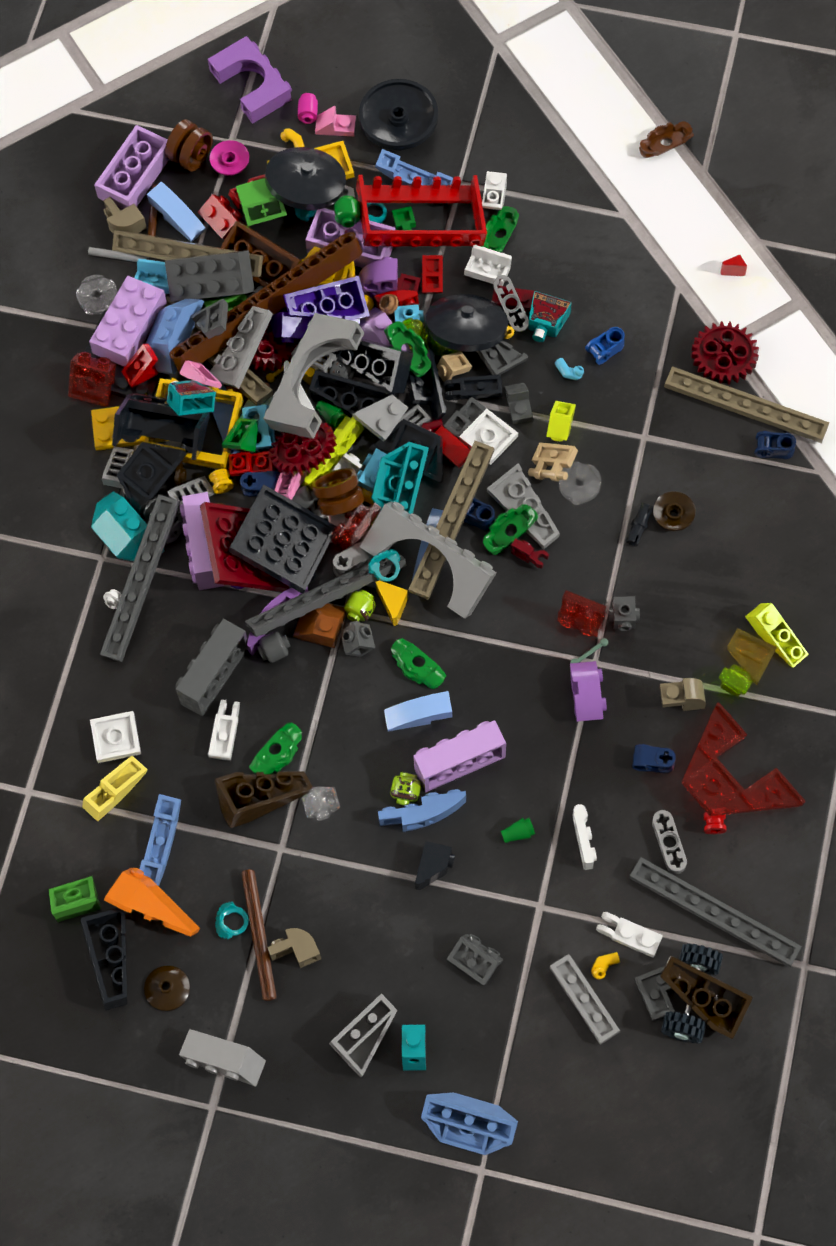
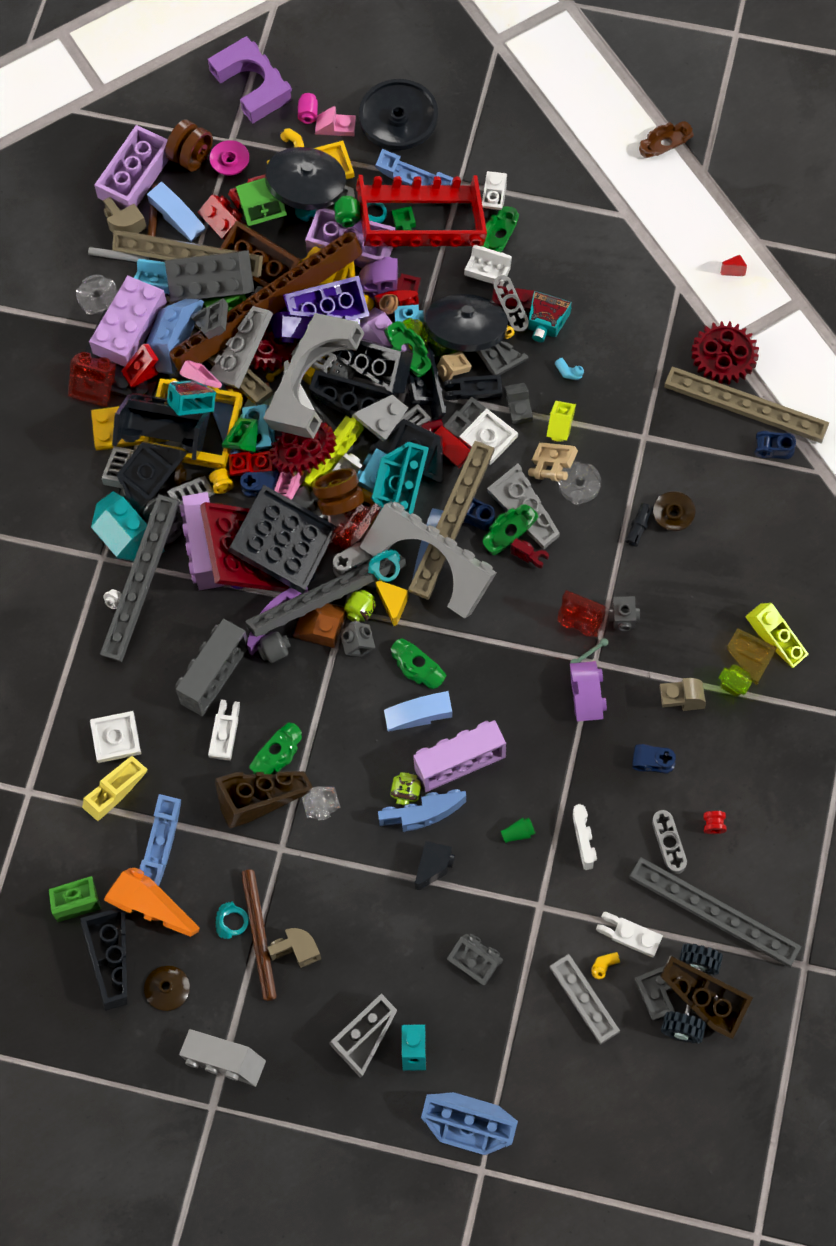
green cone [315,400,346,428] -> none
red slope [422,255,443,293] -> none
blue piece [585,327,625,365] -> none
clear red wing [681,702,806,816] -> none

